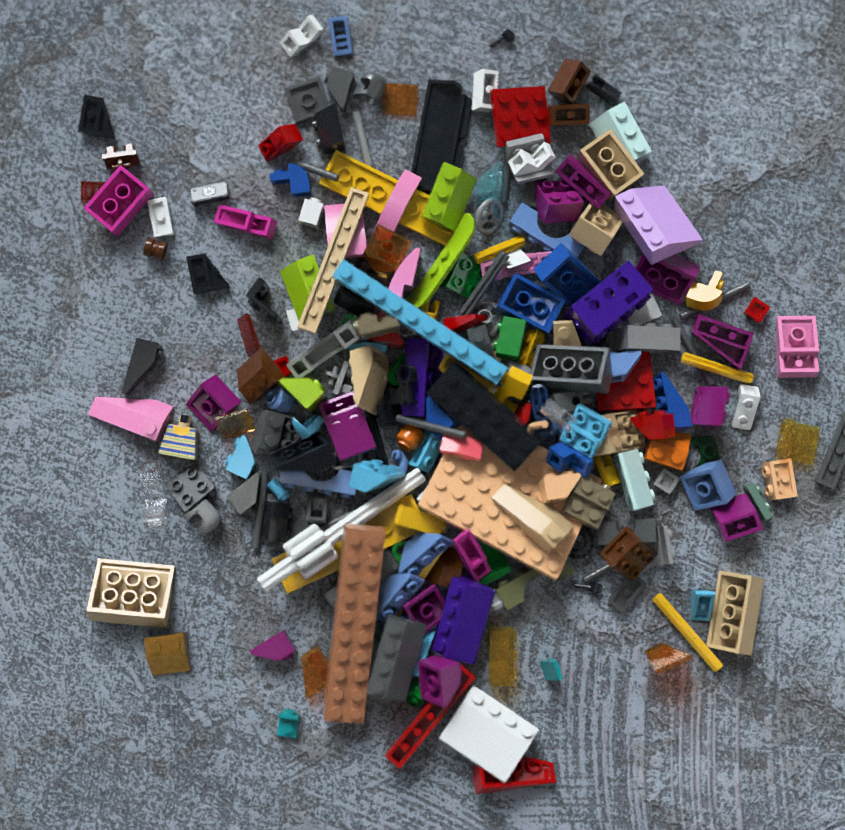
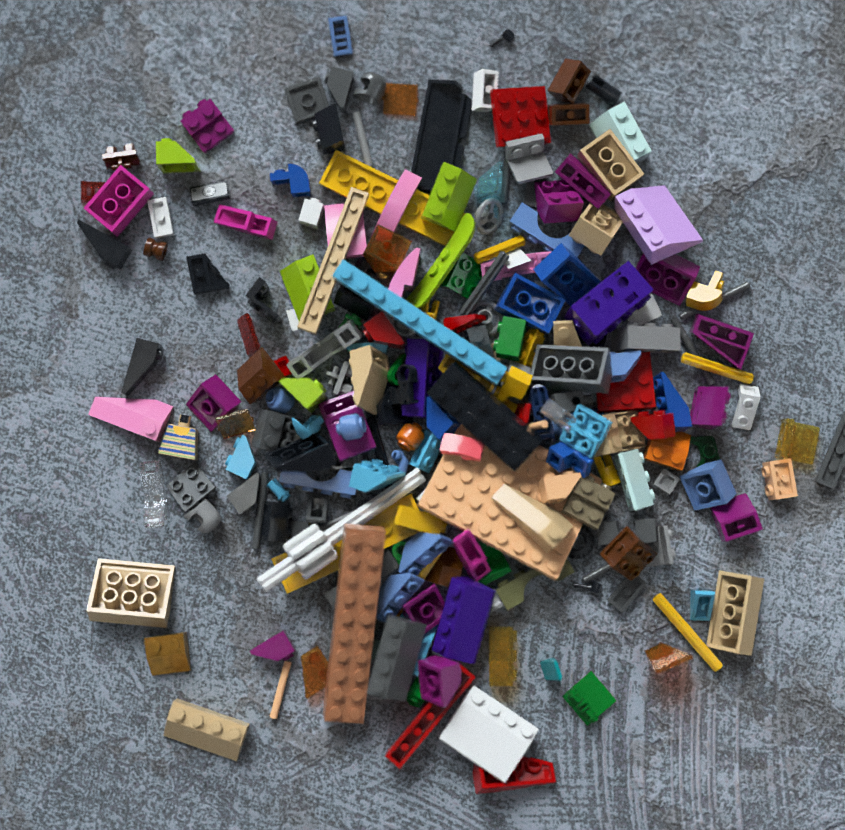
black wing [78,94,115,140] -> none
red slope [258,123,303,162] -> none
teal bracket [277,709,300,738] -> none
white slope [279,15,324,57] -> none
dark grey bar [287,157,340,182] -> none
dark tan plate [353,313,400,340] -> none
dark grey bar [396,414,467,440] -> none
white slope [508,142,556,176] -> none
red plate [743,296,770,324] -> none
sand green plate [743,483,773,521] -> none
bright pink slope [776,316,819,378] -> none
none -> black slope [77,220,132,270]
none -> lime slope [156,138,200,173]
none -> tan slope [163,698,250,761]
none -> magenta plate [180,99,235,154]
none -> light nougat bar [270,660,292,719]
none -> medium blue head [336,413,366,441]
none -> green hinge [562,671,617,726]

